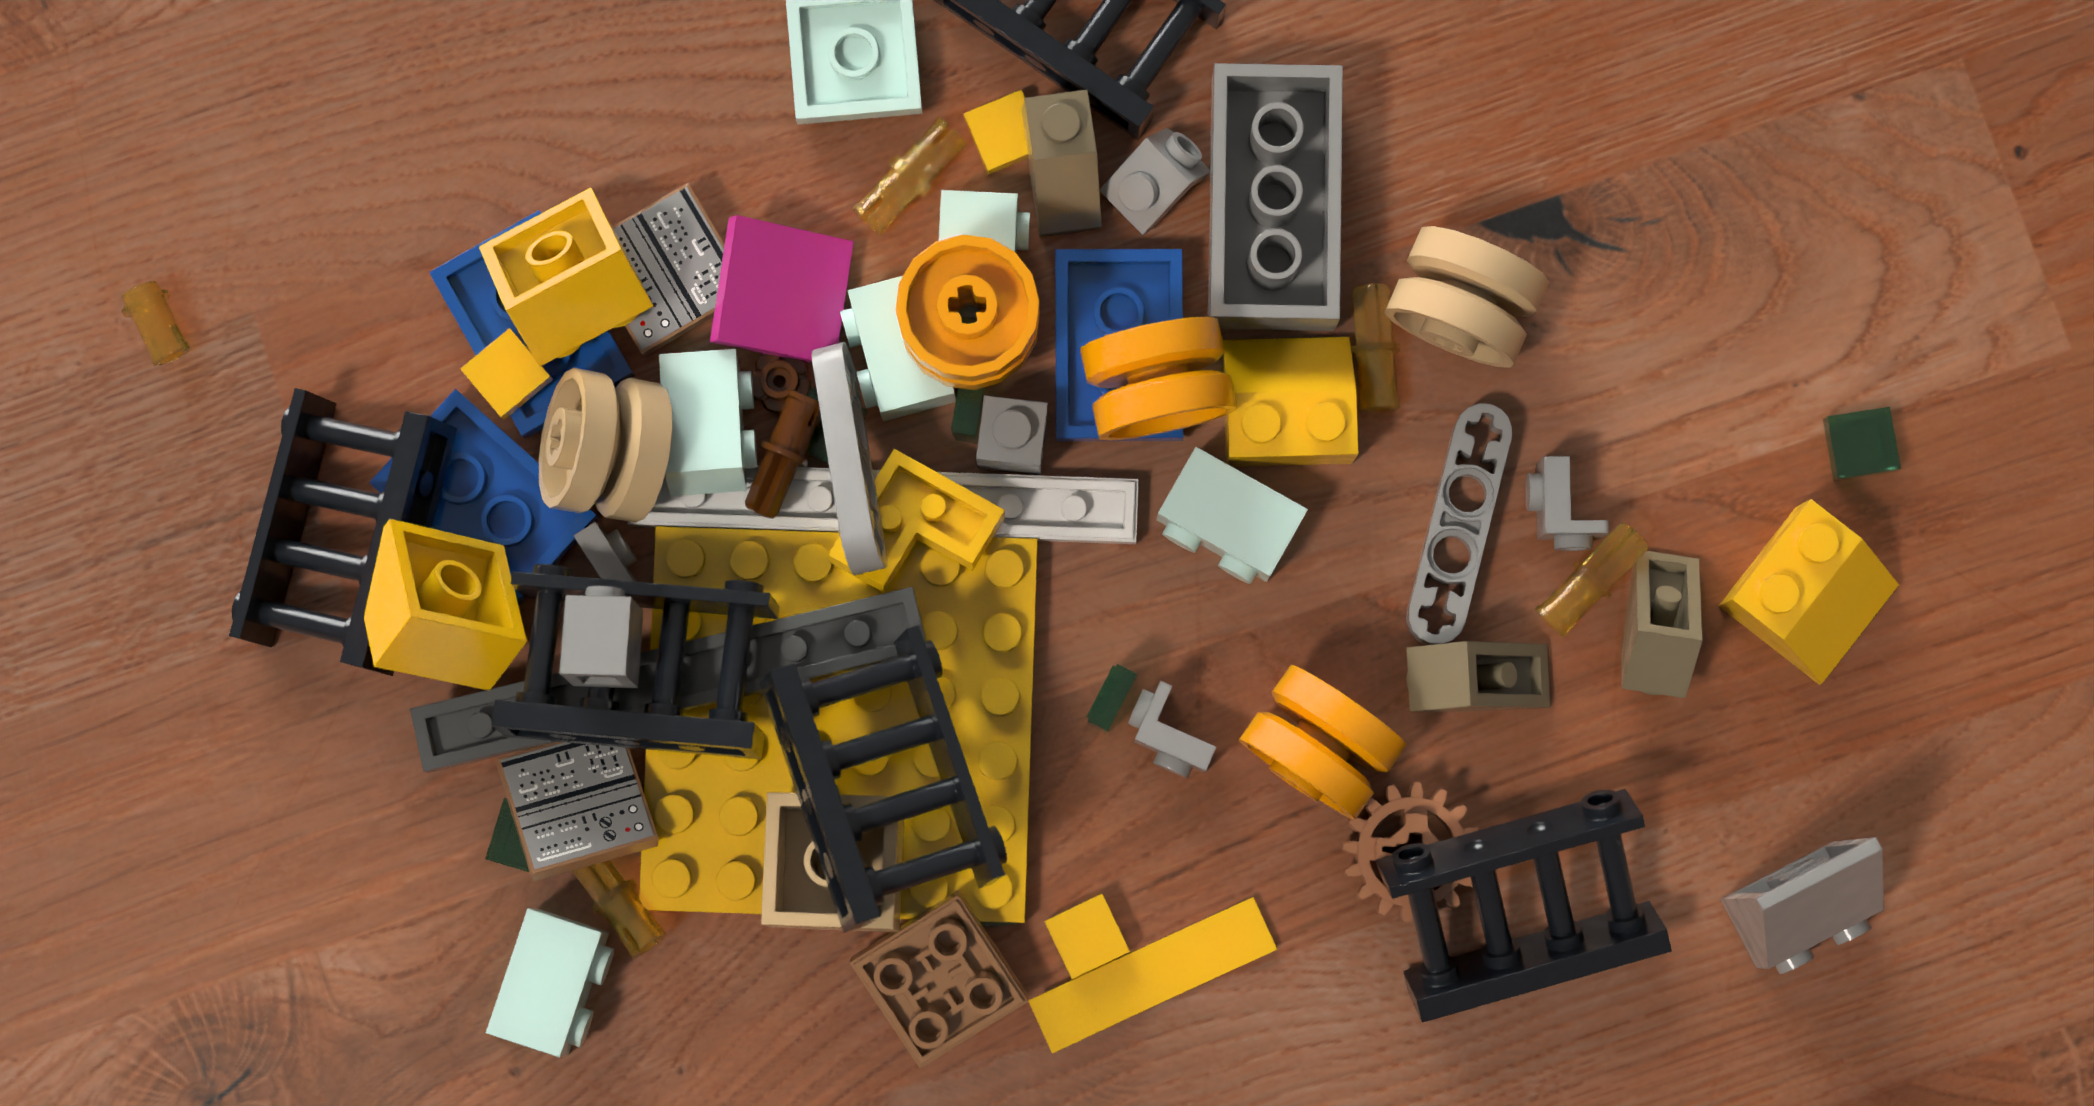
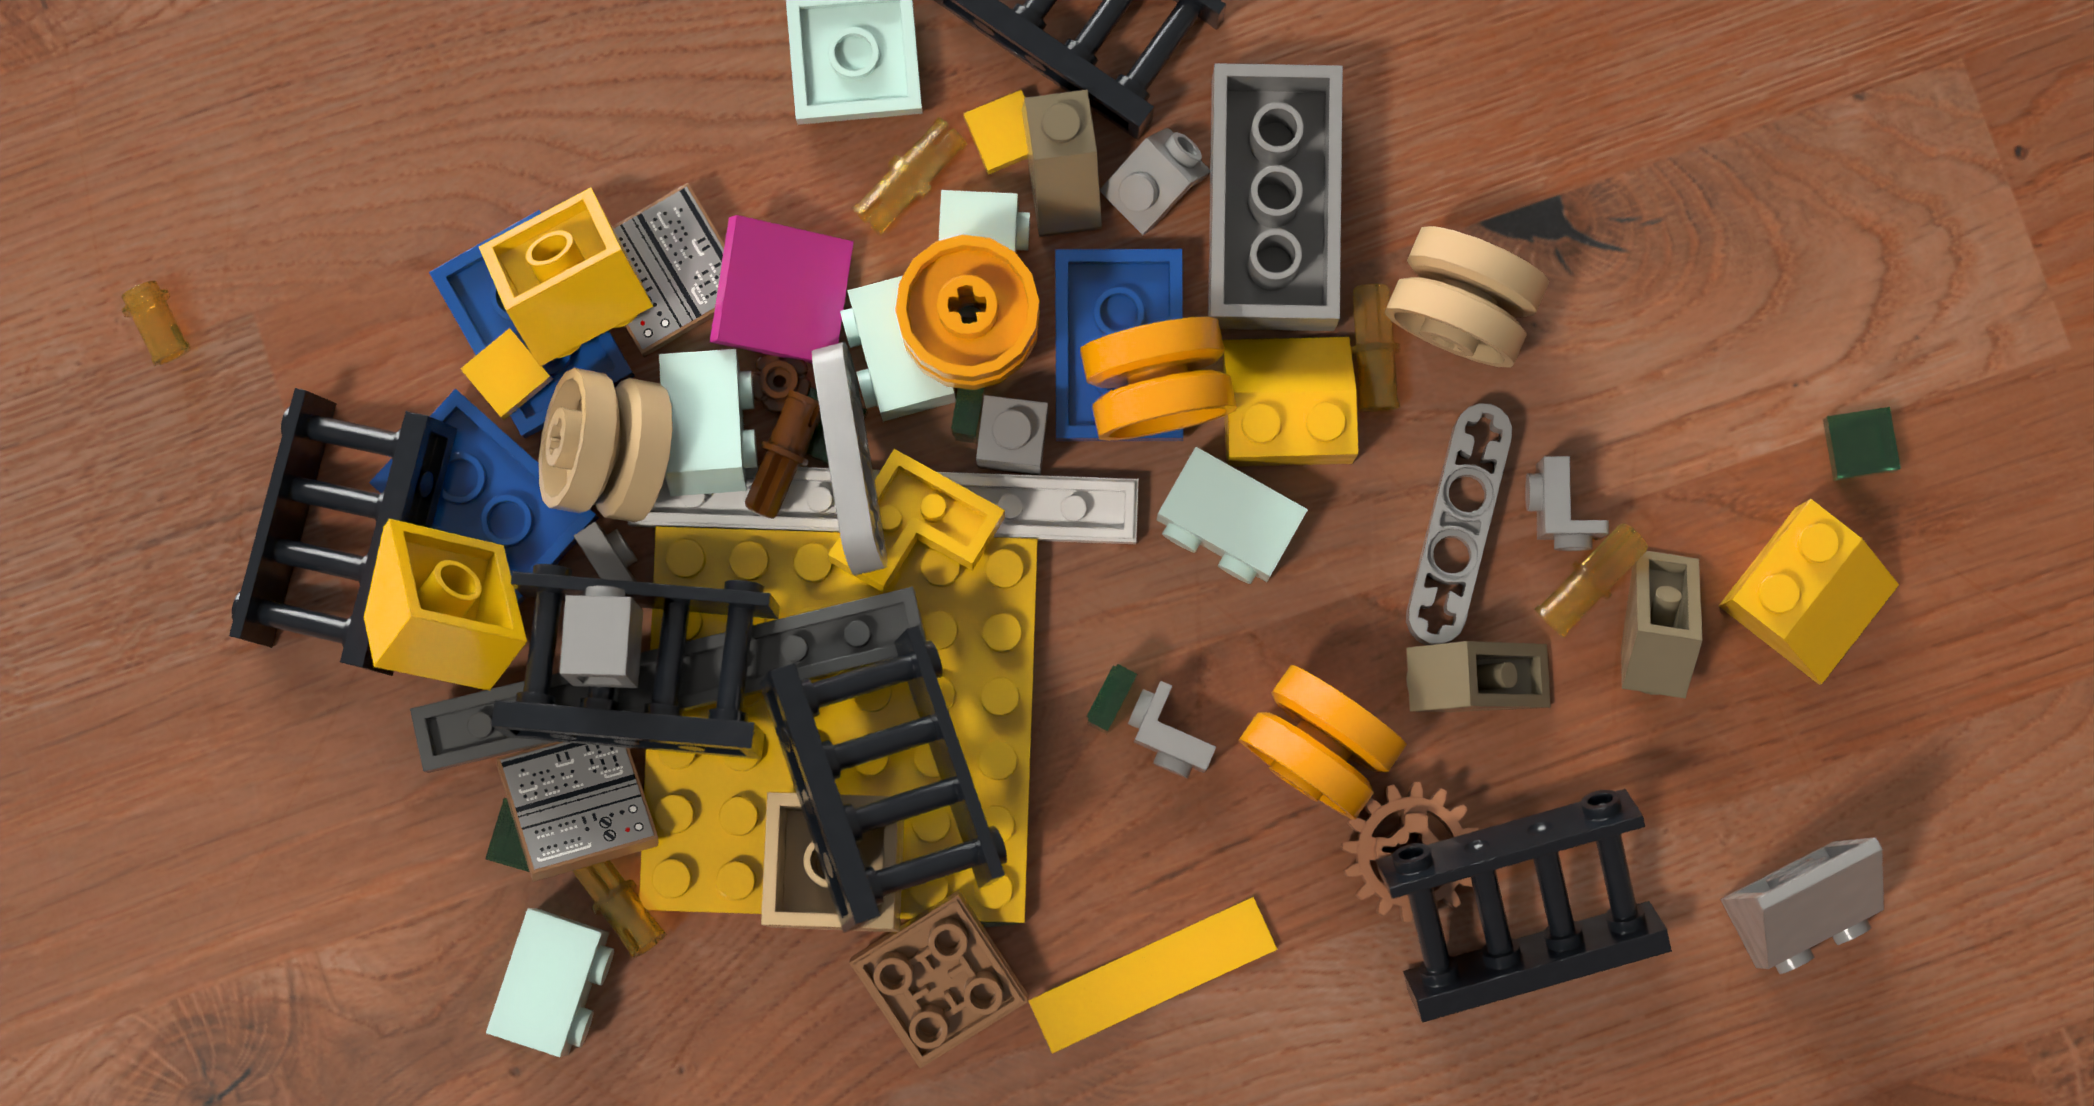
yellow tile [1044,894,1130,979] -> none

